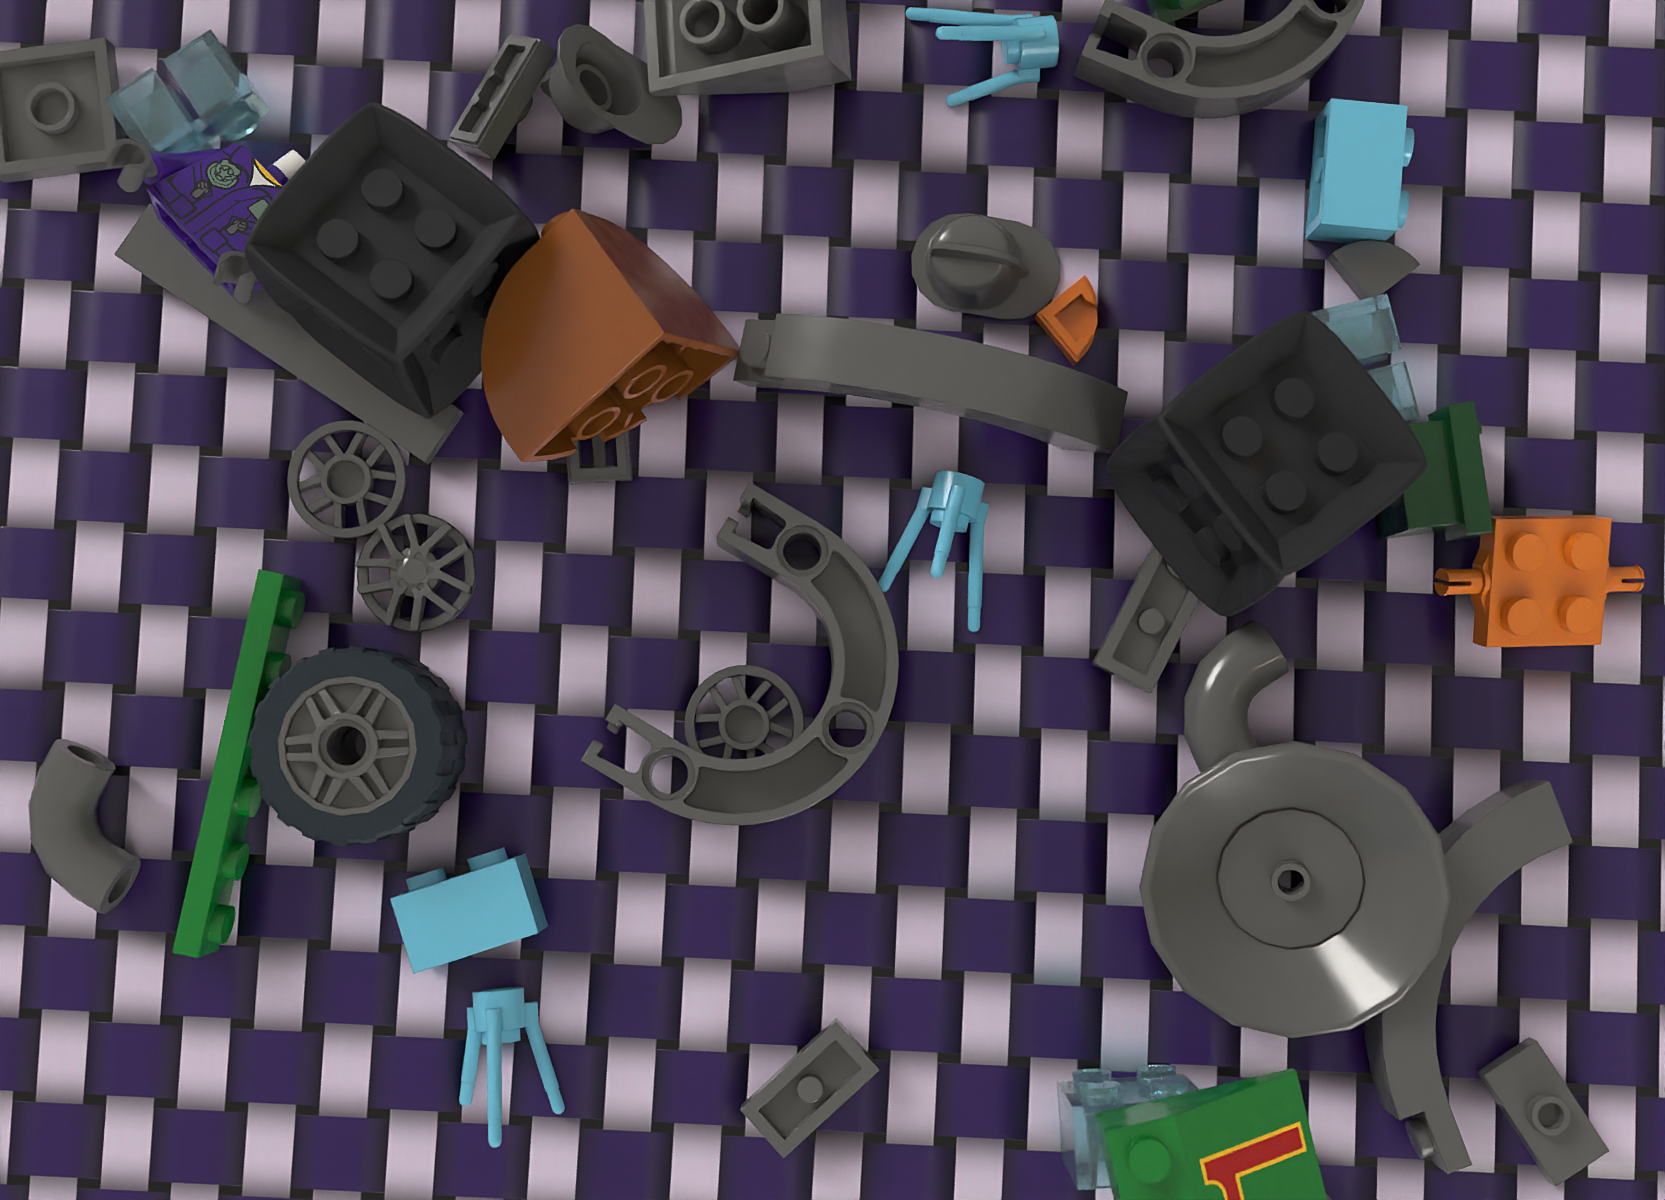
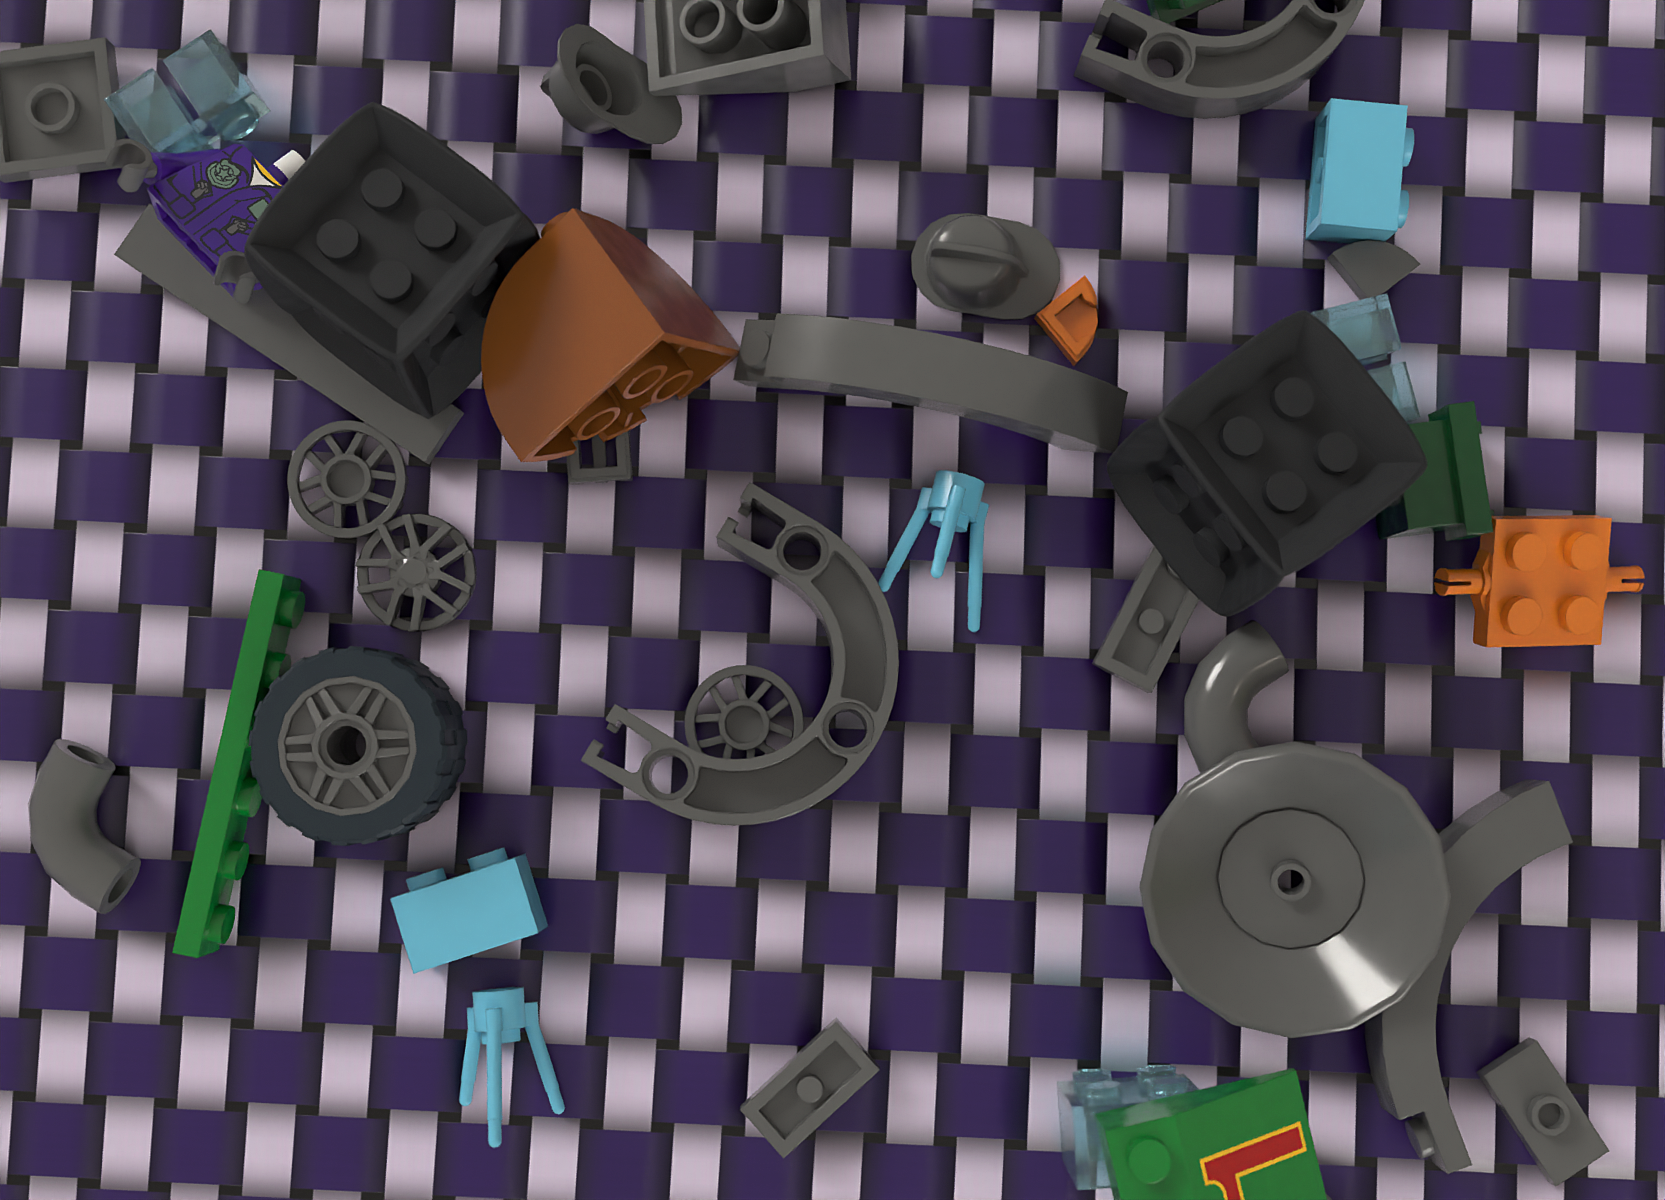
dark grey plate [449,34,557,160] -> none
medium azure plant [905,7,1059,107] -> none

